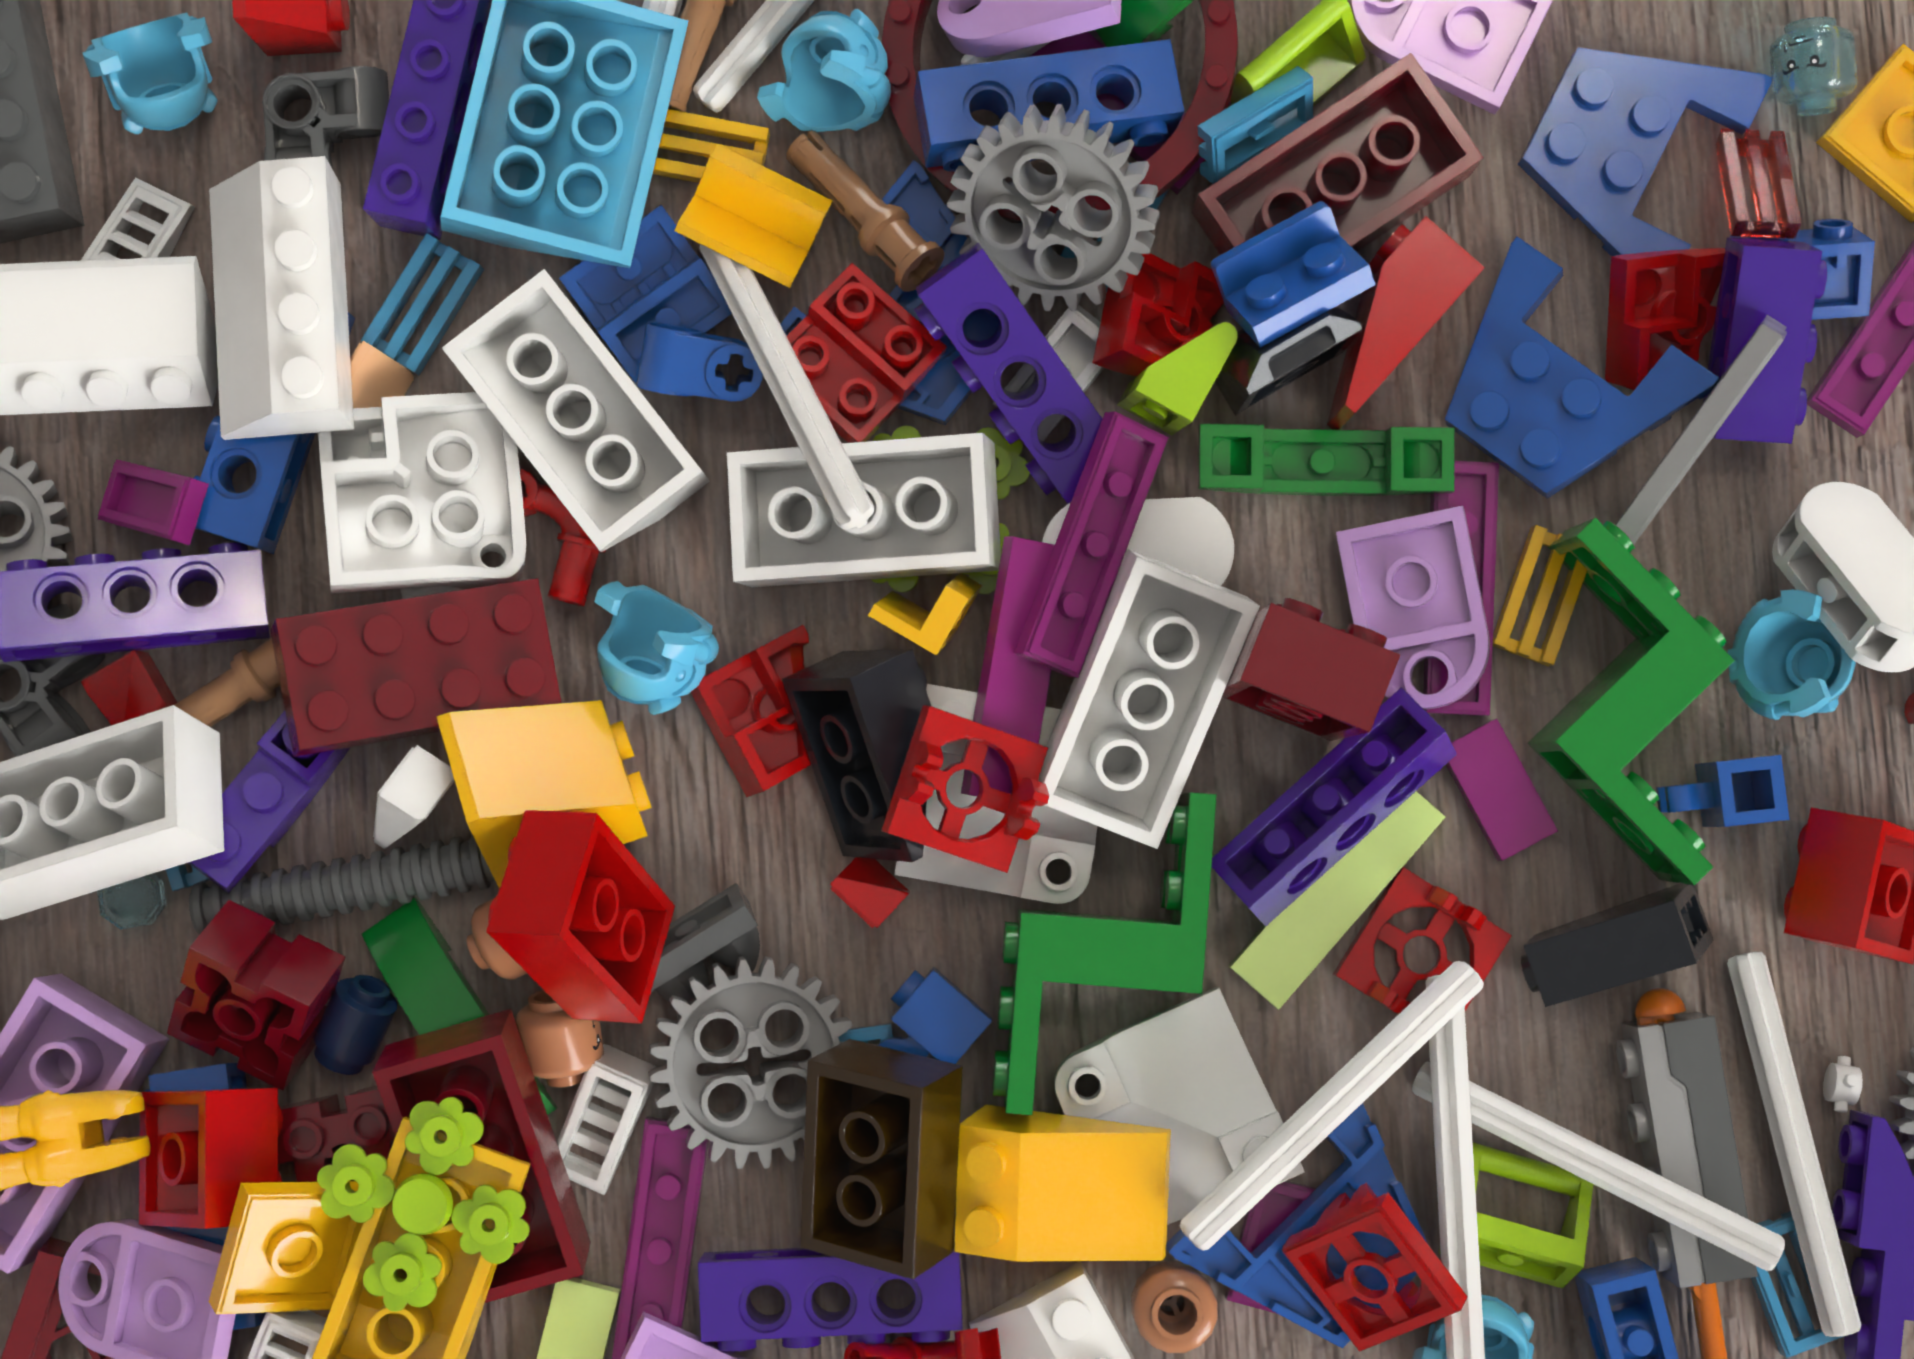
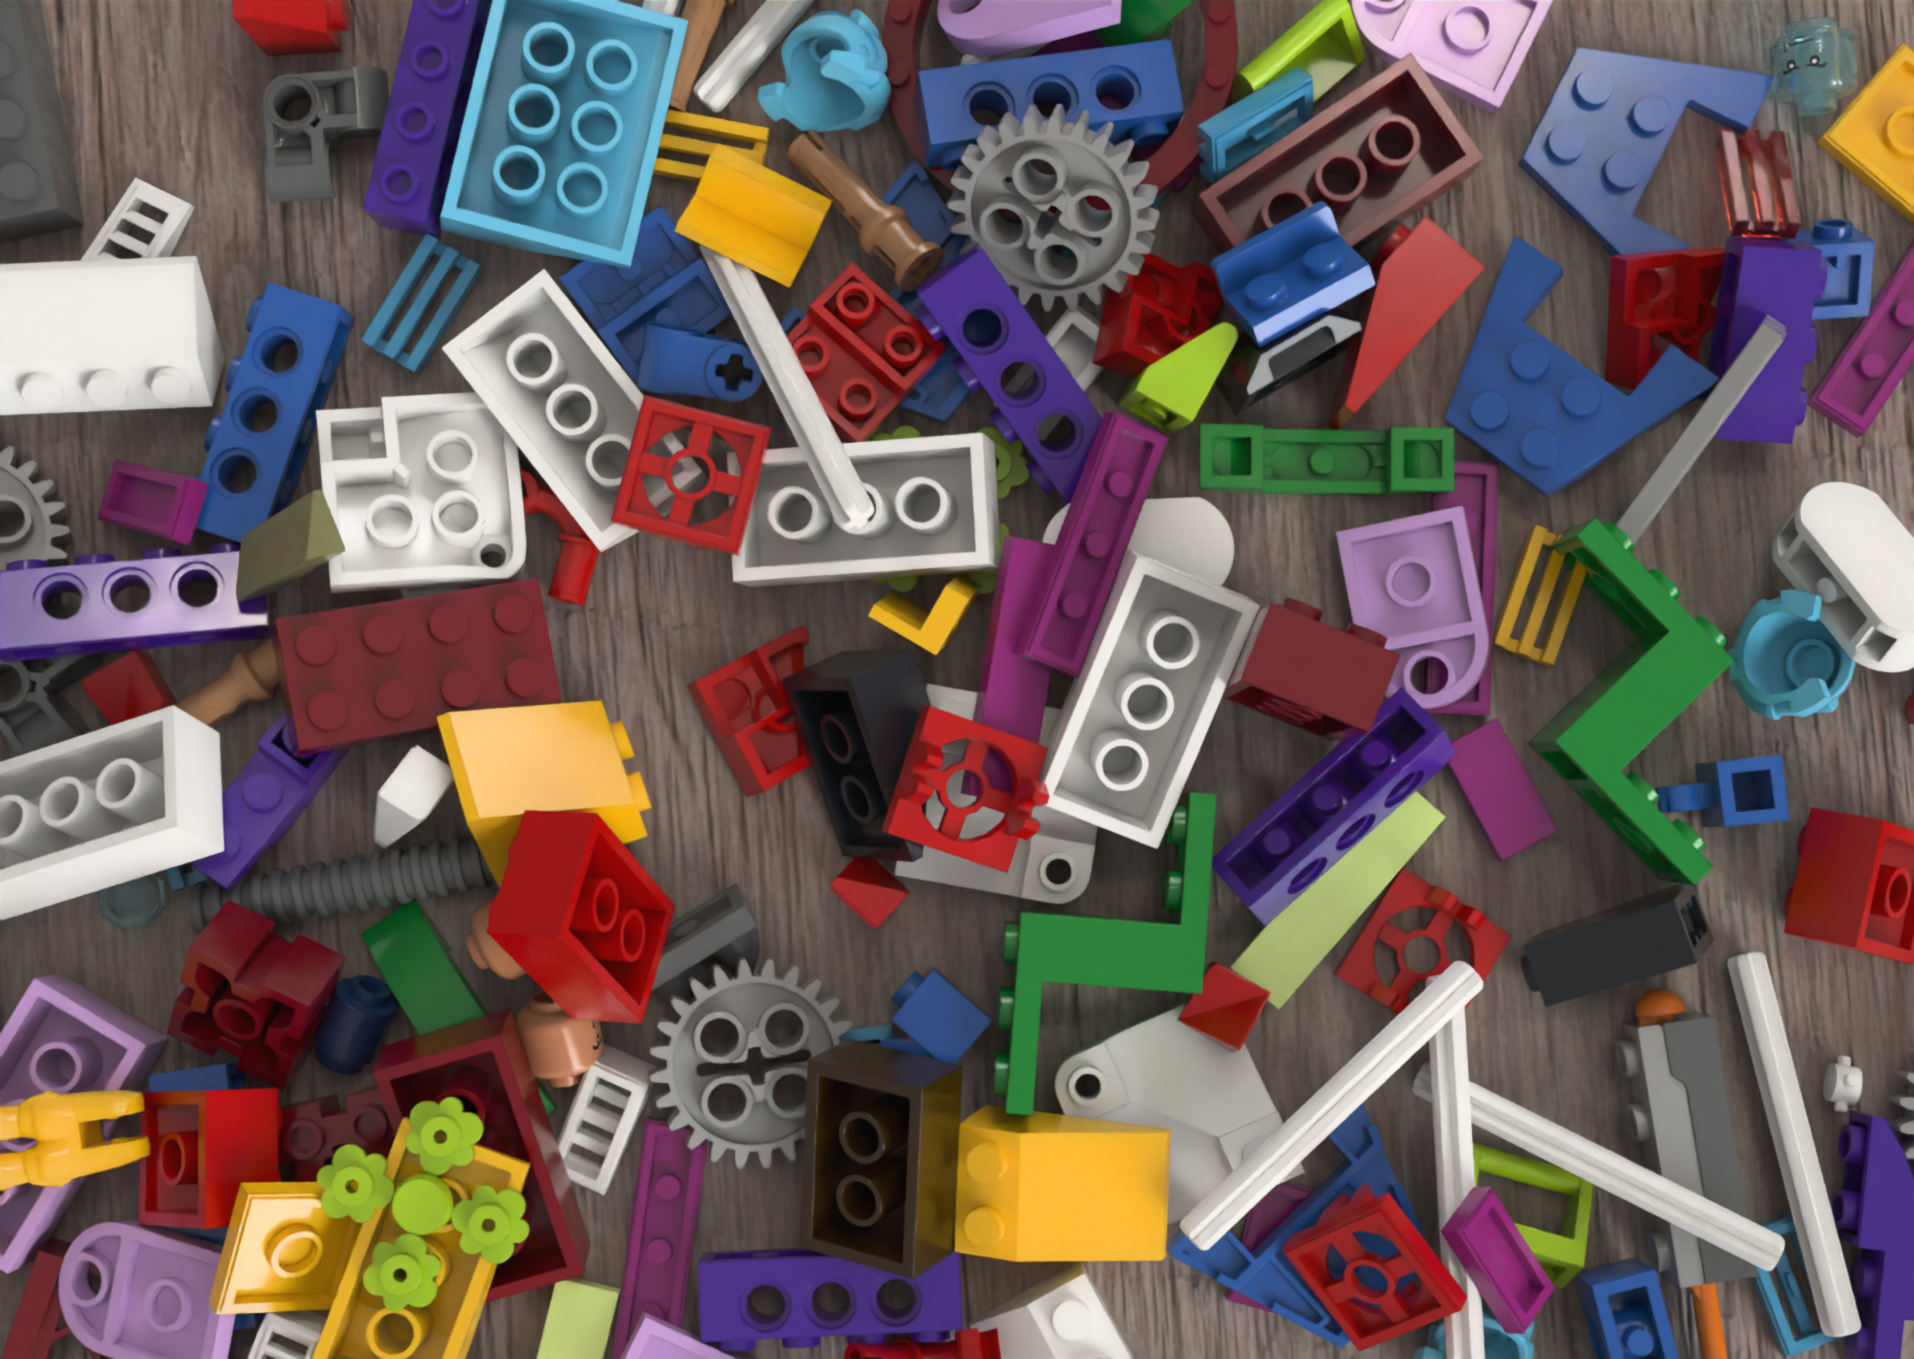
medium azure helmet [82,12,218,134] -> none
white slope [209,156,354,440] -> none
light nougat slope [350,341,414,408] -> none
medium azure helmet [594,581,719,715] -> none
nougat head [1131,1261,1218,1353] -> none
none -> olive slope [236,489,346,602]
none -> red piece [611,395,772,556]
none -> red slope [1177,961,1271,1052]
none -> magenta tile [1441,1186,1555,1334]

